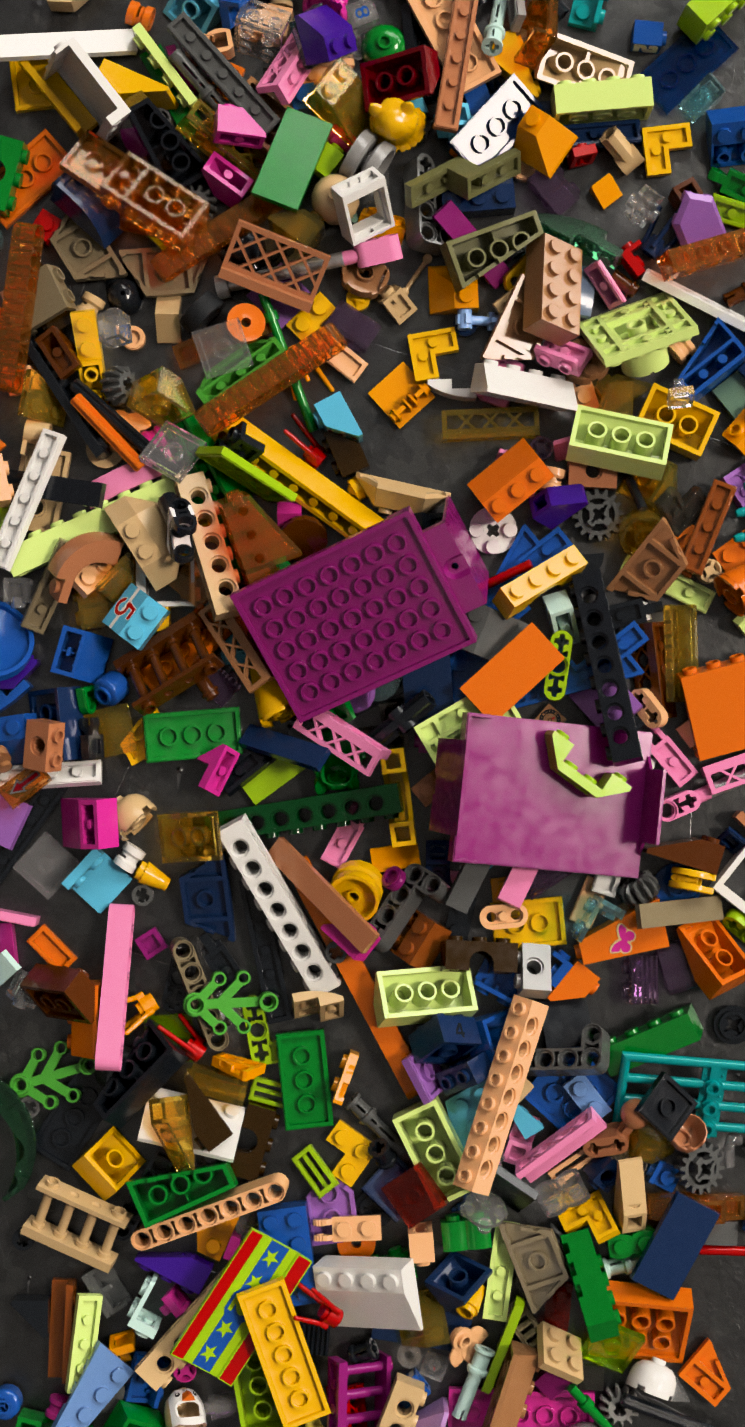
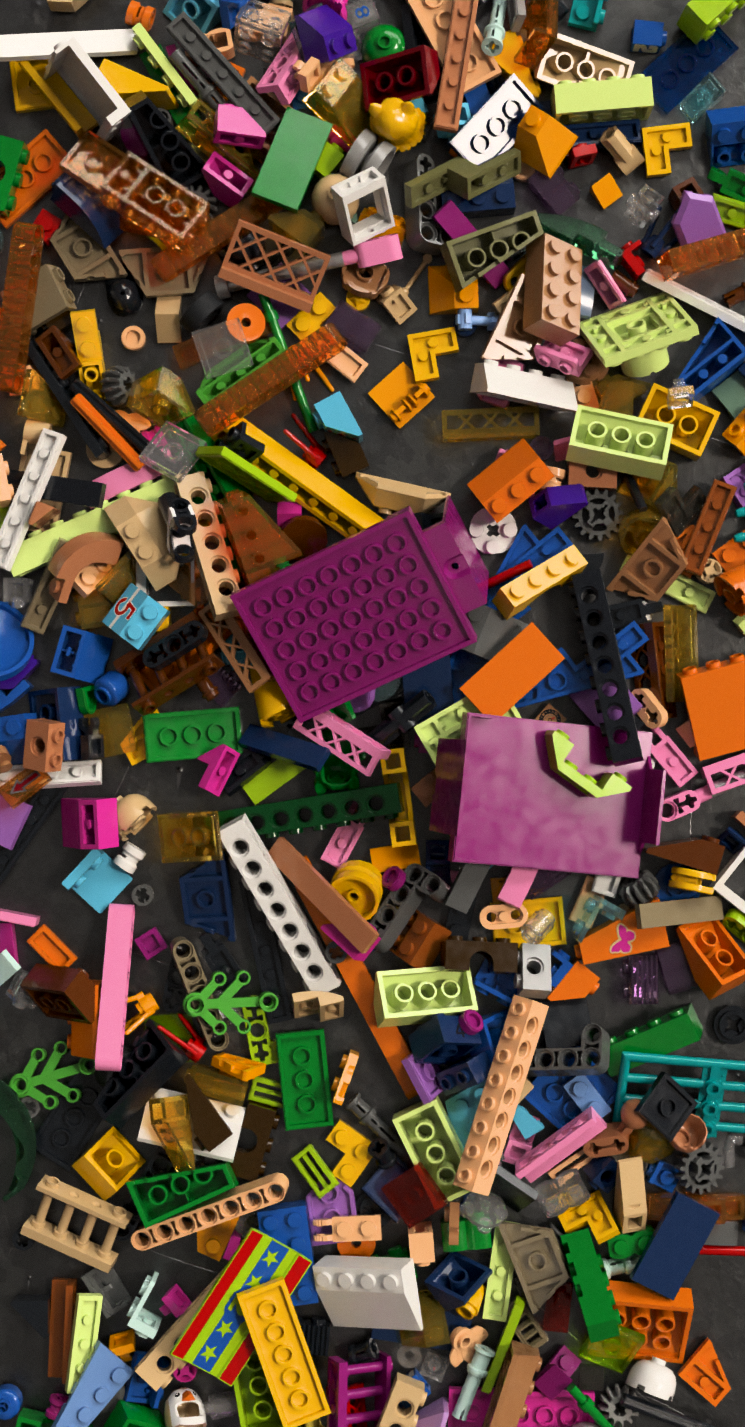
clear plate [13,831,80,900] -> none
tan wheel [74,291,106,319] -> none
clear brick [97,308,132,349] -> none
yellow cone [133,860,171,891] -> none
dark purple slope [134,1252,214,1295] -> none
red plant [293,1282,344,1330] -> none
yellow tile [347,476,367,501] -> none
white slope [427,379,477,402] -> none
tan plate [537,1321,584,1385] -> none
light aqua slope [542,589,580,649] -> none
lime beam [544,630,573,701] -> none
light nougat wheel [667,340,697,365] -> none
clear slope [672,1370,690,1402] -> none
none -> nougat slope [28,501,61,529]
none -> black beam [143,620,208,671]
none -> light nougat tile [292,56,322,94]
none -> medium nougat plate [444,1201,460,1245]
none -> magenta tile [459,1009,484,1035]
none -> clear brick [520,909,555,944]

